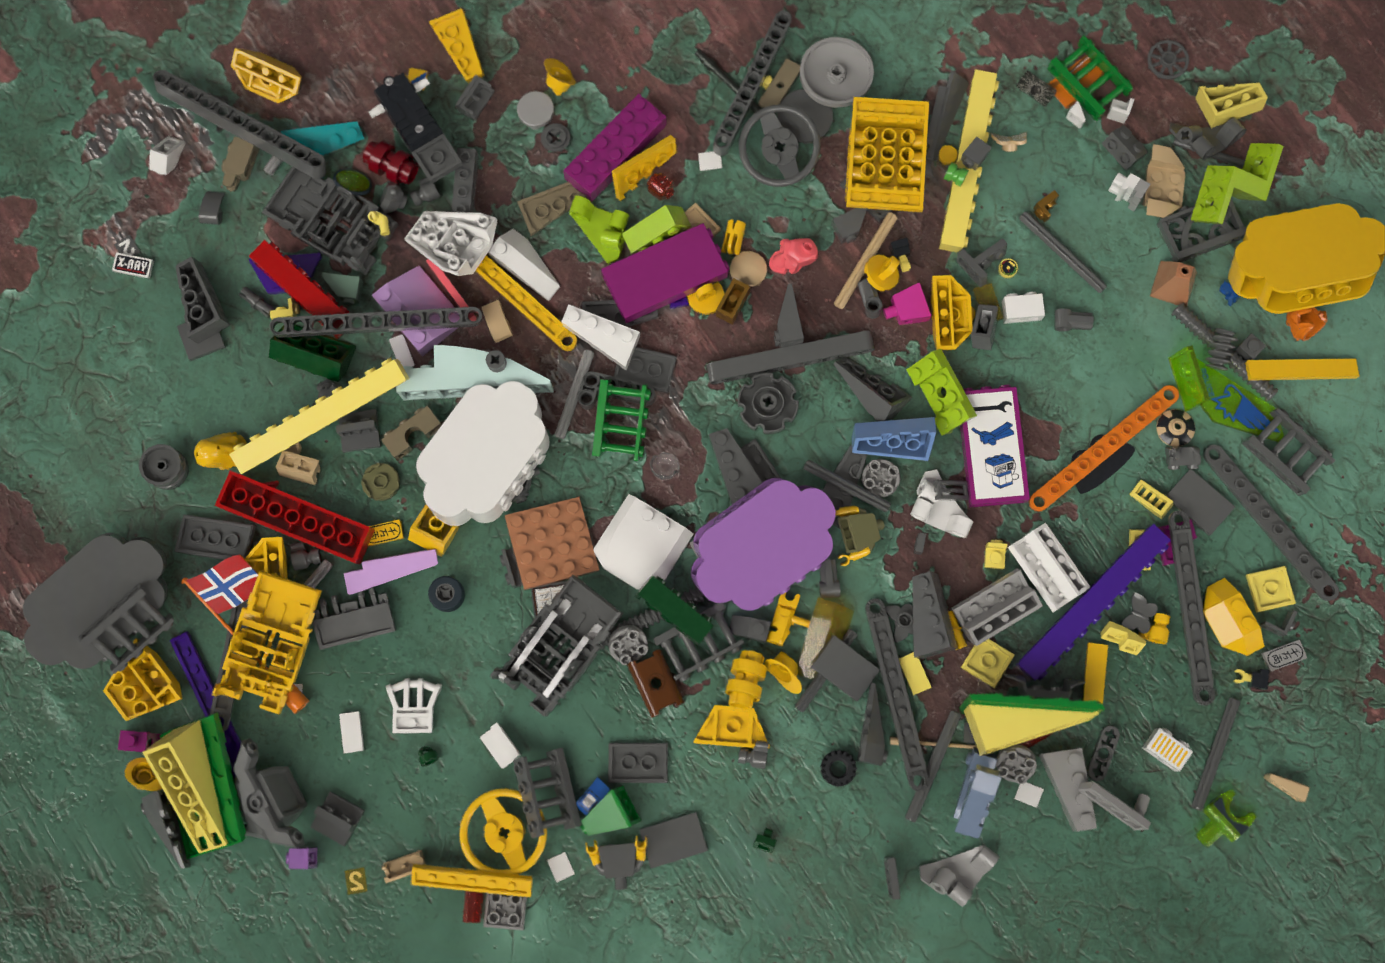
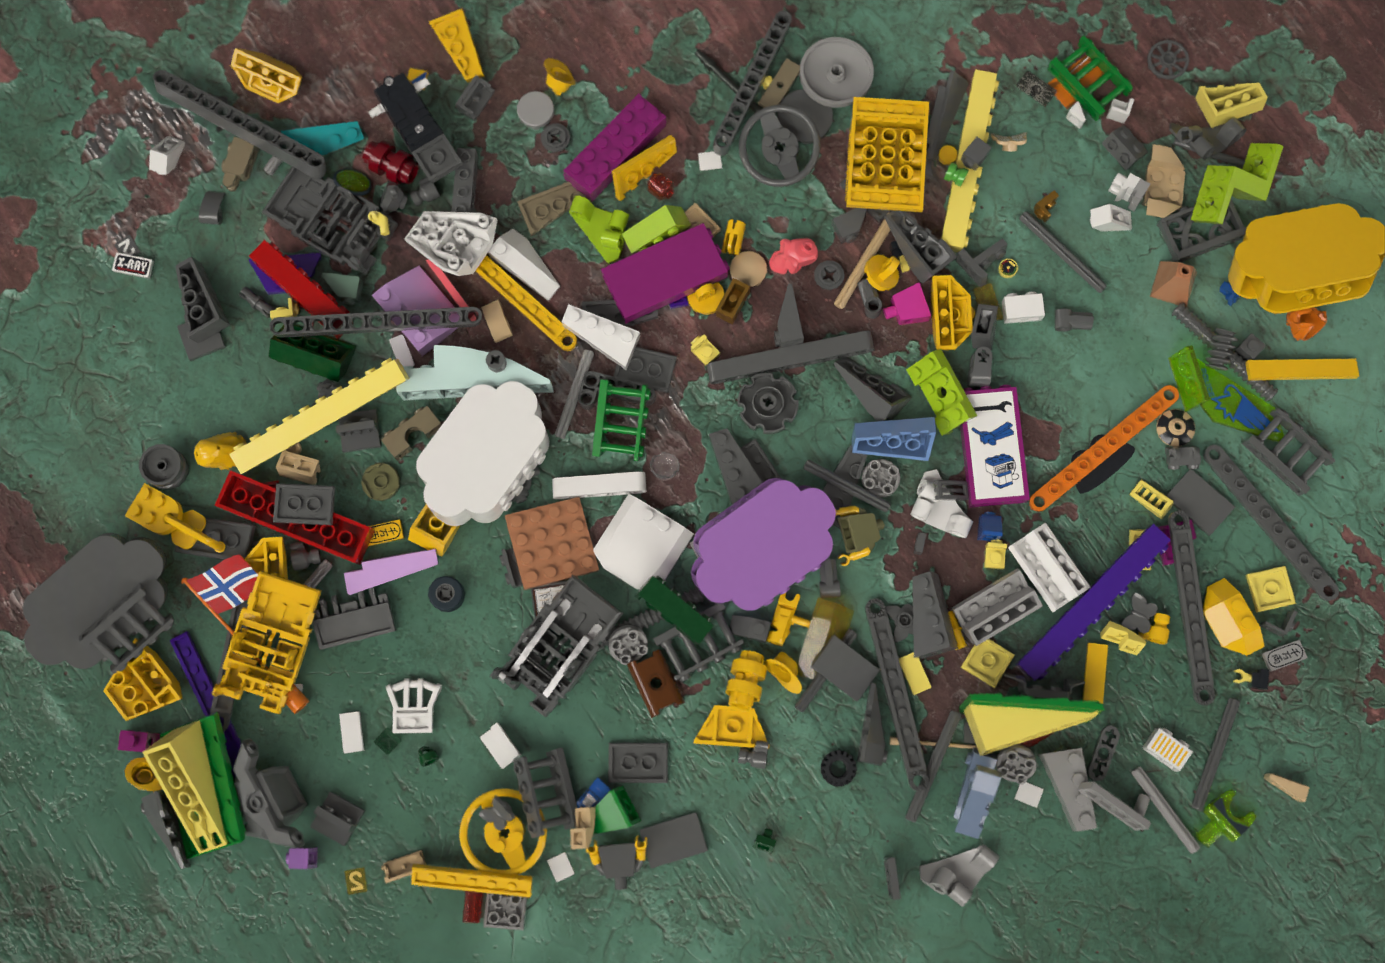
none -> yellow plate [125,483,225,553]
none -> dark grey tile [273,483,336,526]
none -> clear green tile [373,727,402,755]
none -> dark grey animal [479,795,515,830]
none -> white beam [552,472,647,500]
none -> tan slope [570,807,595,849]
none -> light yellow bracket [691,334,720,366]
none -> dark grey gear [814,261,844,291]
none -> dark grey wedge [884,210,957,284]
none -> dark grey piece [967,346,992,387]
none -> blue slope [977,512,1003,541]
none -> white slope [1090,204,1132,231]
none -> light grey axle [1131,767,1200,854]

